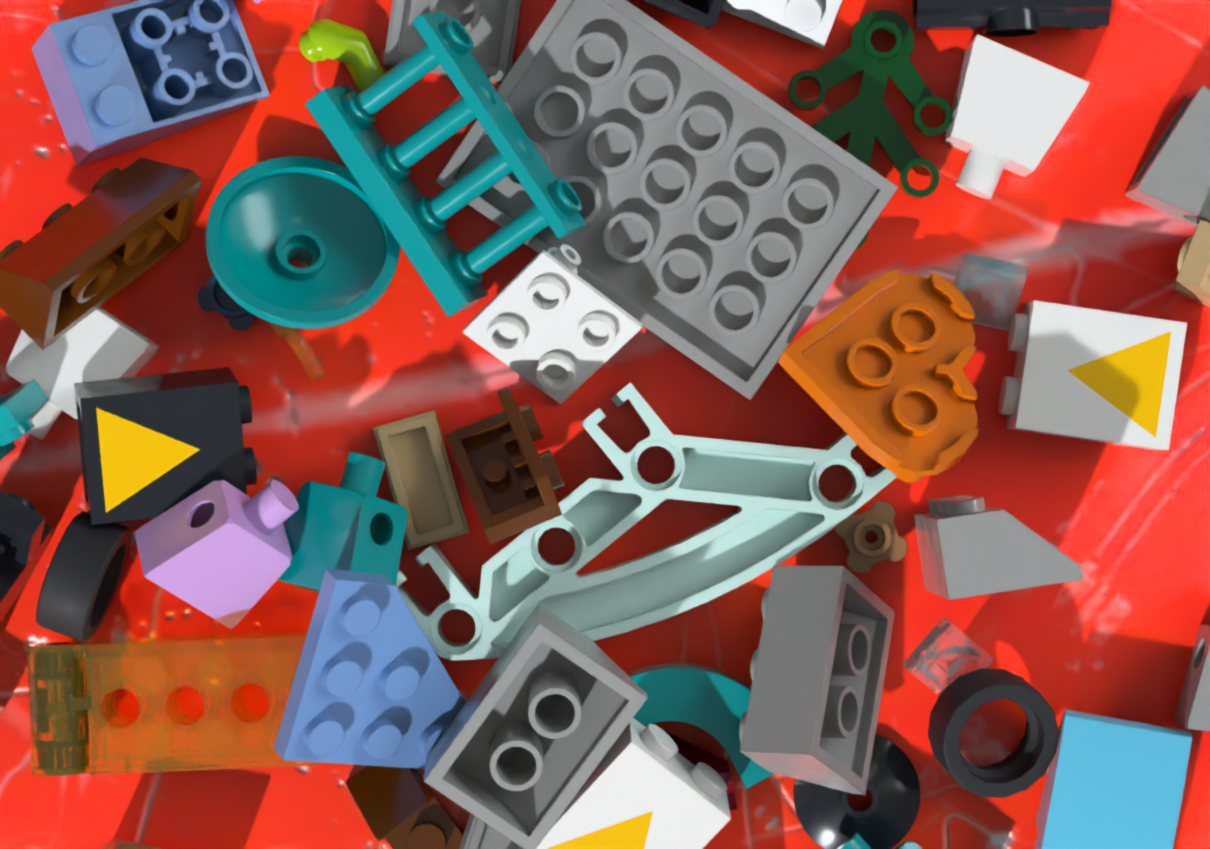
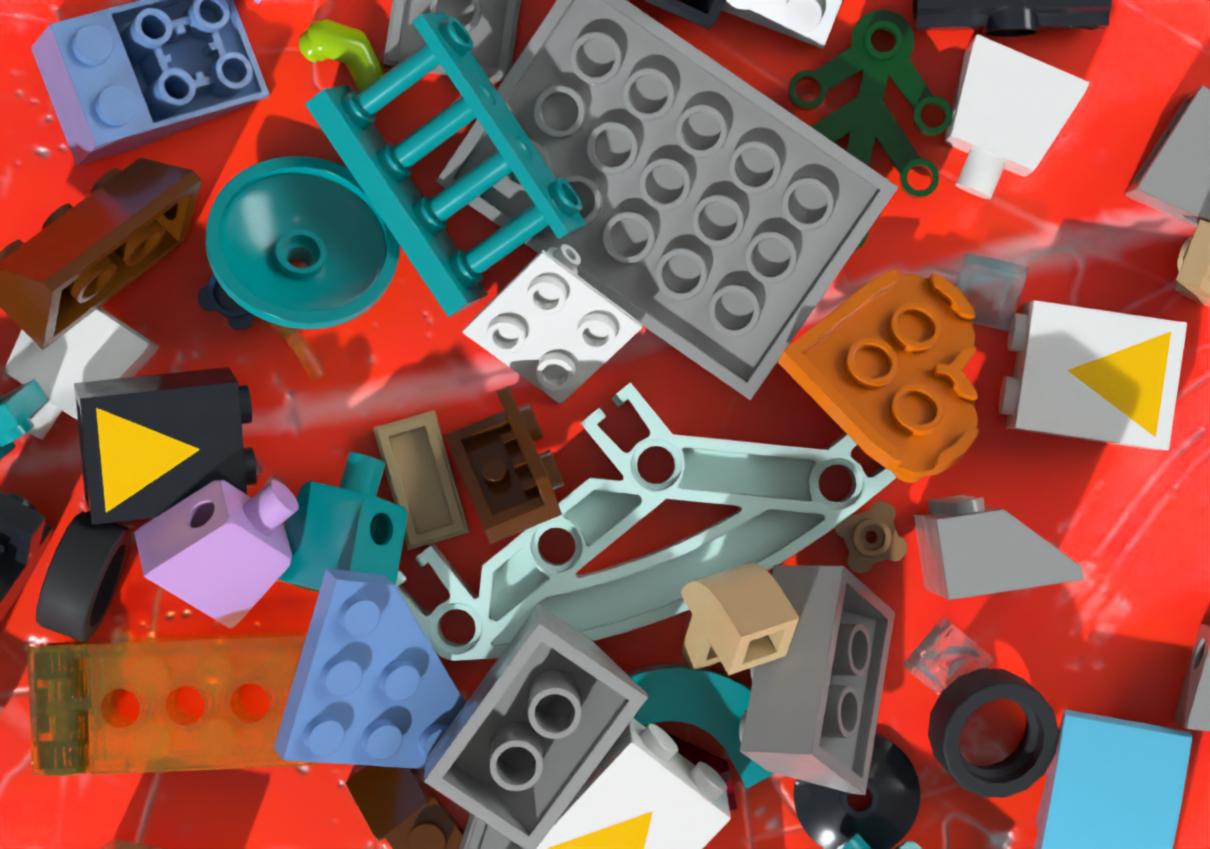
none -> tan brick [681,563,799,675]

